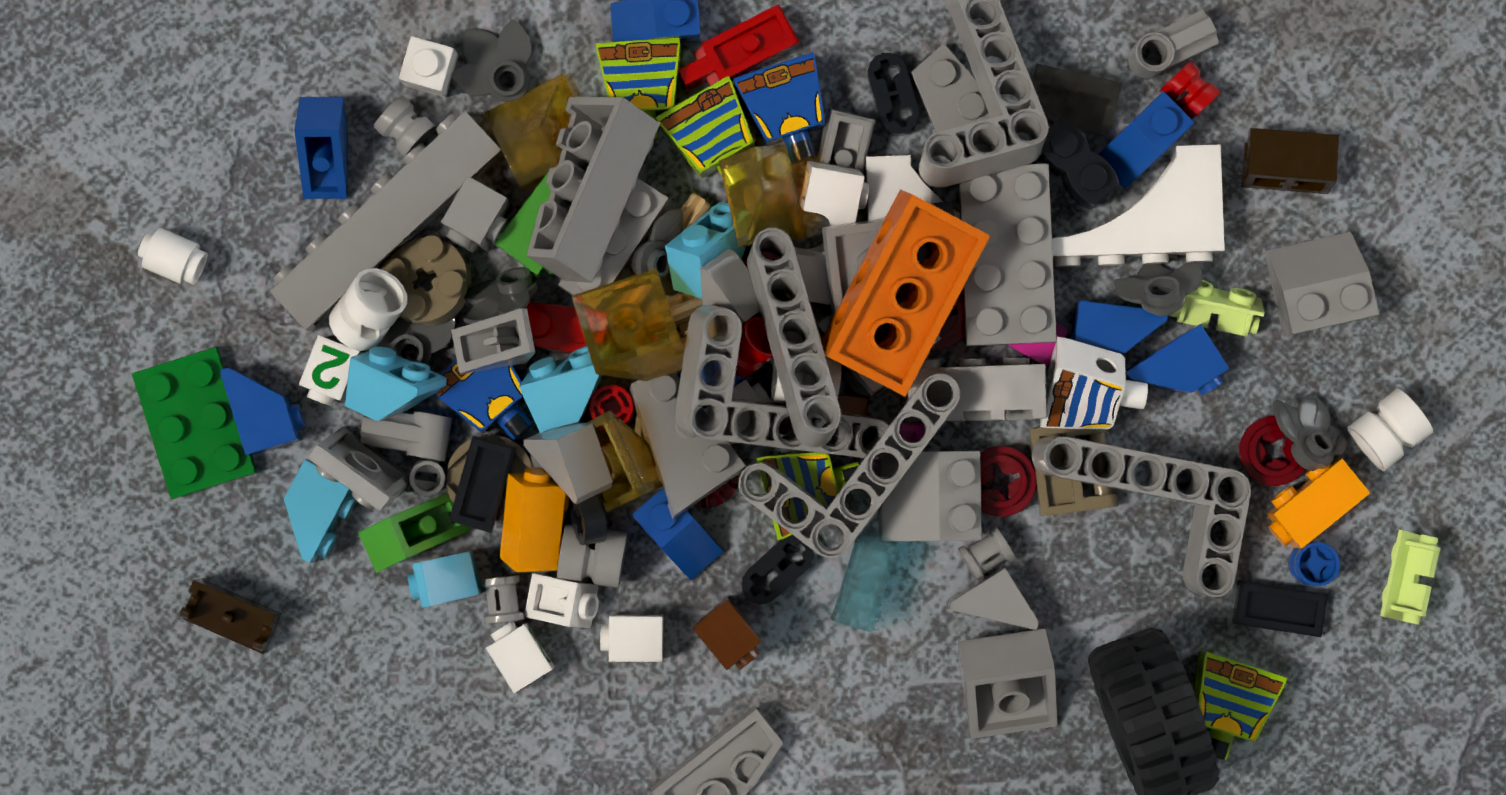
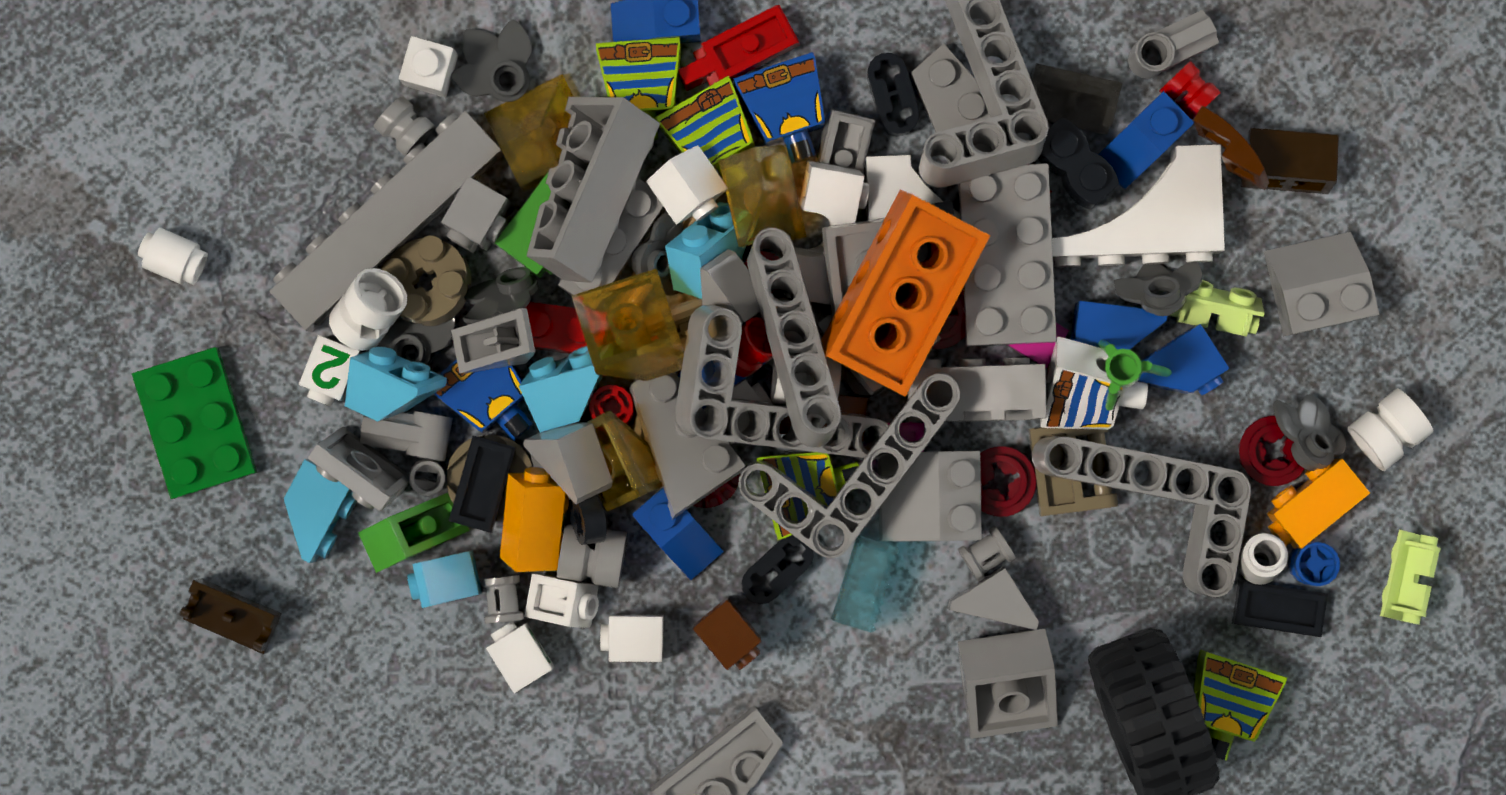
blue slope [220,368,306,456] -> none
blue slope [294,97,348,199] -> none
none -> white brick [646,145,728,225]
none -> bright green plant [1099,339,1171,411]
none -> reddish brown slope [1193,106,1269,190]
none -> white brick [1238,533,1288,585]

